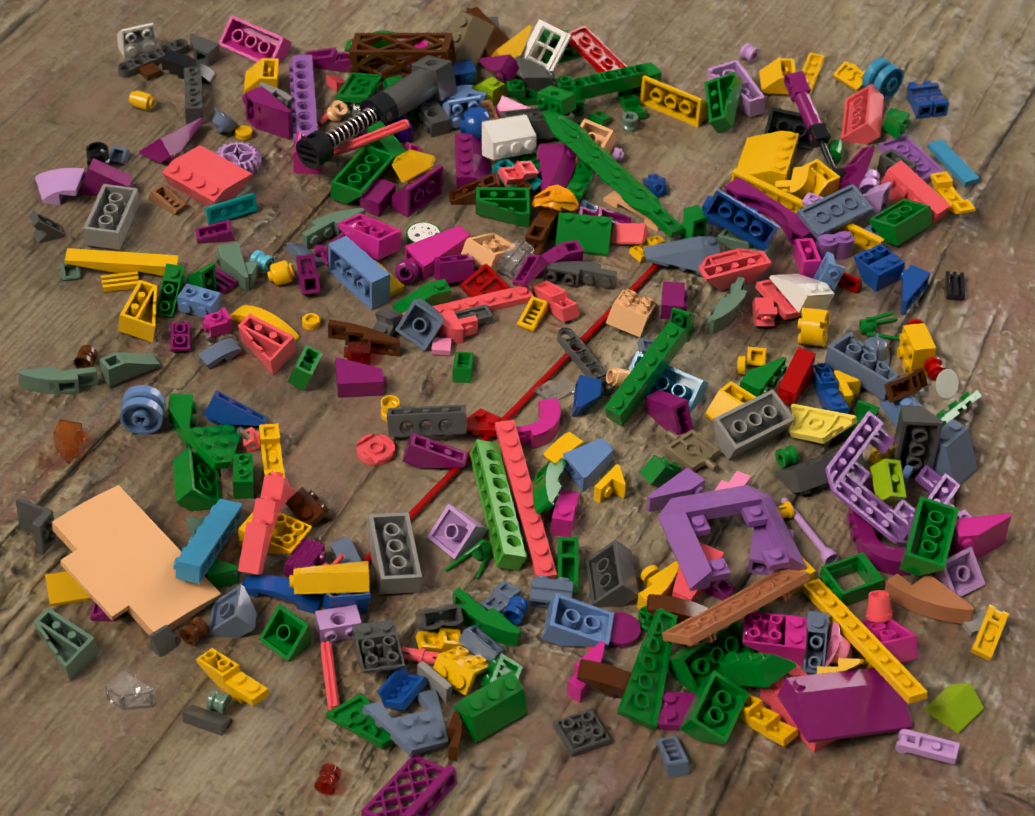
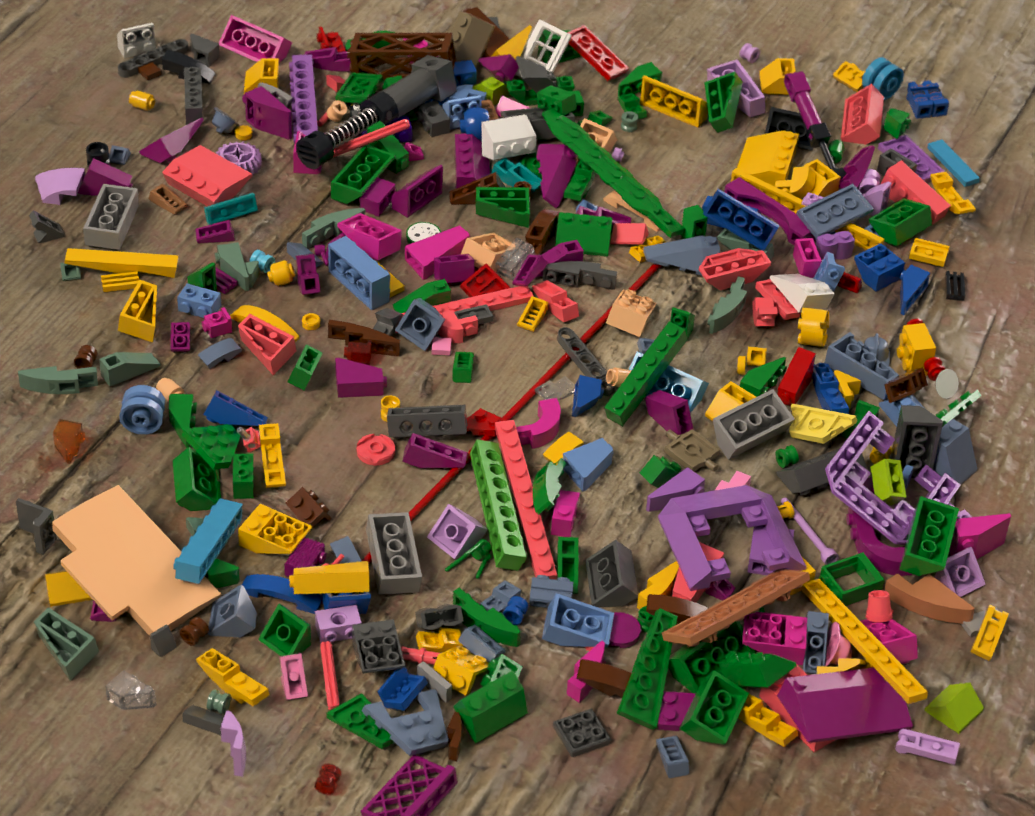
green slope [156,263,188,318] -> none
coral arch [238,472,296,575] -> none
yellow slope [392,149,436,183] -> none
magenta head [395,259,420,284] -> none
coral slope [498,161,539,185] -> none
light orange helmet [530,185,579,214] -> none
green beam [572,64,648,100] -> none
yellow slope [593,464,626,503] -> none
yellow tile [640,565,661,585] -> none
blue bracket [643,173,667,197] -> none
magenta brick [660,281,688,319] -> none
yellow tile [802,53,825,96] -> none
green plant [859,311,899,340] -> none
none -> light nougat brick [156,378,184,402]
none -> lavender slope [221,711,246,777]
none -> bright pink slope [279,653,308,700]
none -> red bracket [316,27,346,52]
none -> yellow plate [909,238,950,267]

